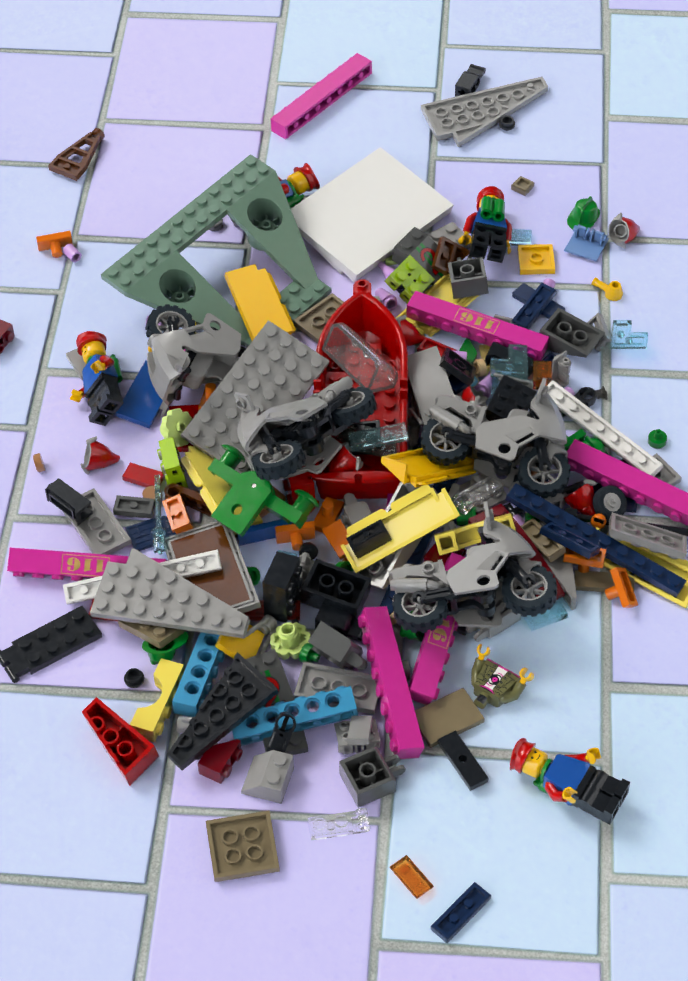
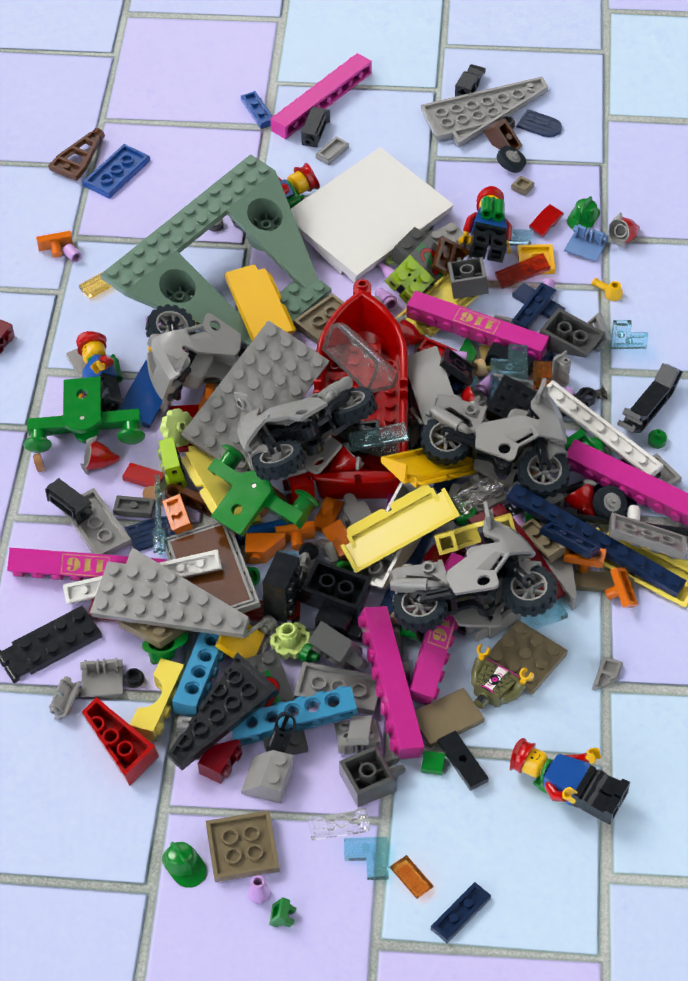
black slope [346,519,392,558] -> none
orange hinge [591,513,607,529] -> none
none -> green piece [23,376,145,453]
none -> light grey hinge [49,676,81,720]
none -> clear yellow tile [79,271,112,299]
none -> light grey hinge [80,658,123,697]
none -> blue tile [83,144,151,199]
none -> green piece [162,841,206,888]
none -> blue tile [241,91,273,129]
none -> orange slope [245,533,286,564]
none -> lavender cone [248,875,270,904]
none -> green tile [269,897,297,927]
none -> black window [301,107,330,148]
none -> light grey tile [316,136,349,165]
none -> light grey tile [316,539,338,562]
none -> clear light blue tile [344,837,389,880]
none -> green tile [421,751,445,775]
none -> reddish brown slope [484,118,523,150]
none -> dark tan plate [484,620,568,695]
none -> clear red tile [495,253,550,289]
none -> black wheel [496,146,526,173]
none -> dark blue window [516,109,562,137]
none -> red slope [529,204,564,237]
none -> light grey tile [592,656,623,691]
none -> black piece [617,363,684,433]
none -> white hinge [627,505,641,521]

